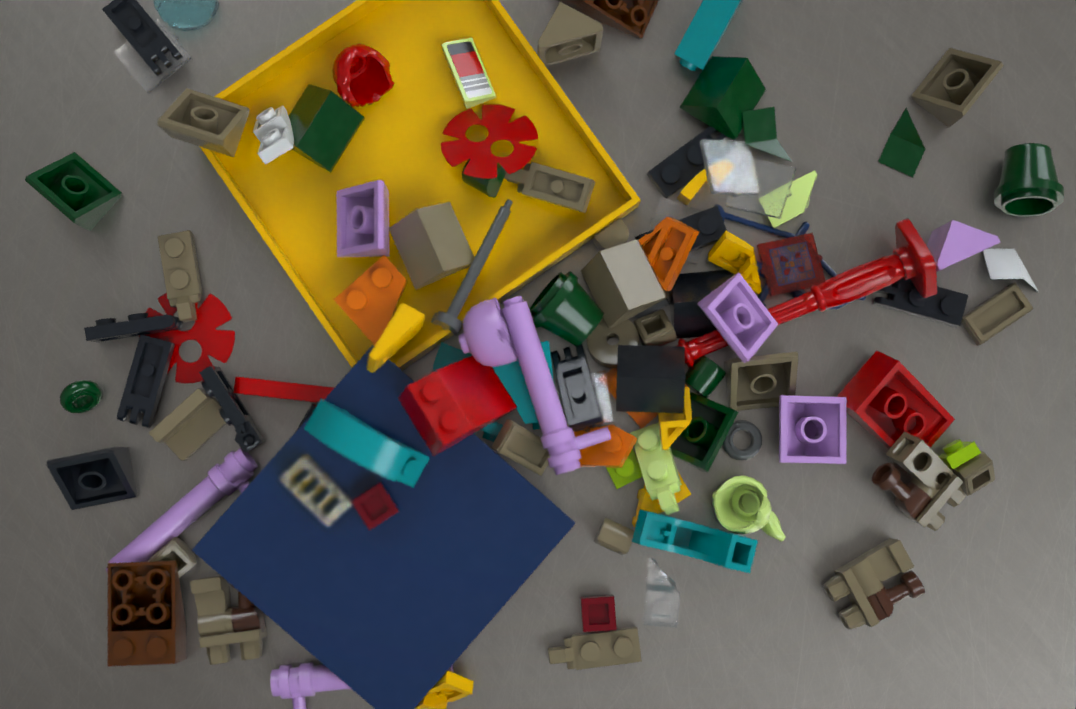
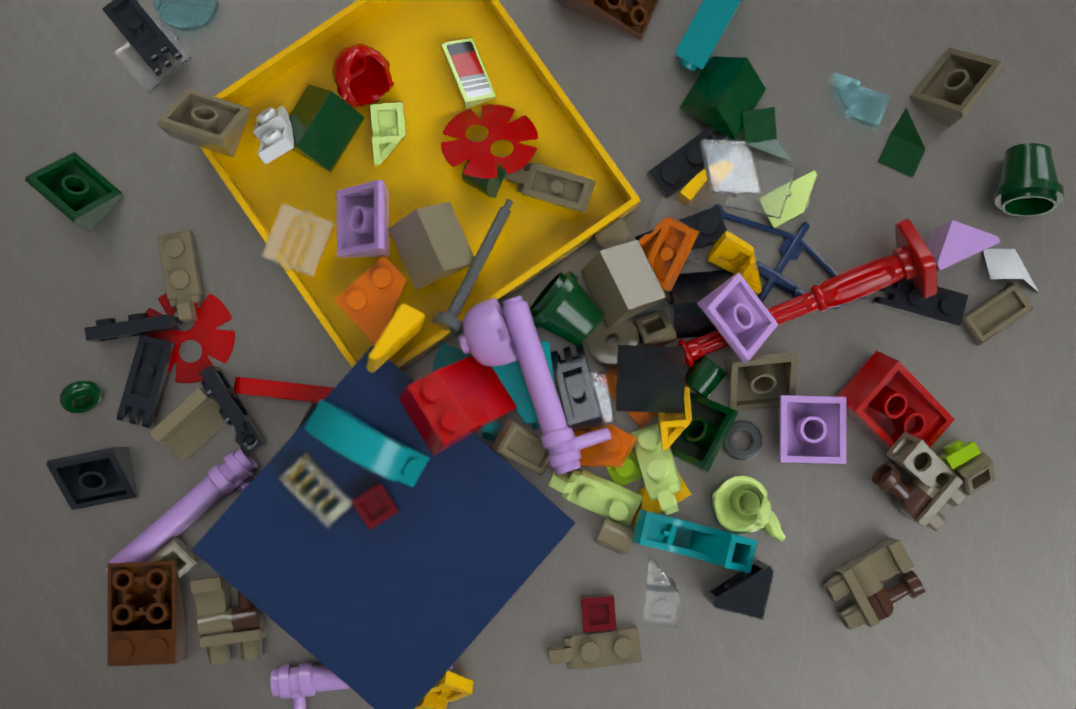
dark tan slope [537,2,603,66] -> none
piece [757,232,825,297] -> none
none -> clear piece [261,203,334,277]
none -> yellowish green slope [370,102,406,165]
none -> yellowish green hinge [548,469,642,527]
none -> black slope [703,560,774,620]
none -> clear light blue slope [833,73,891,129]

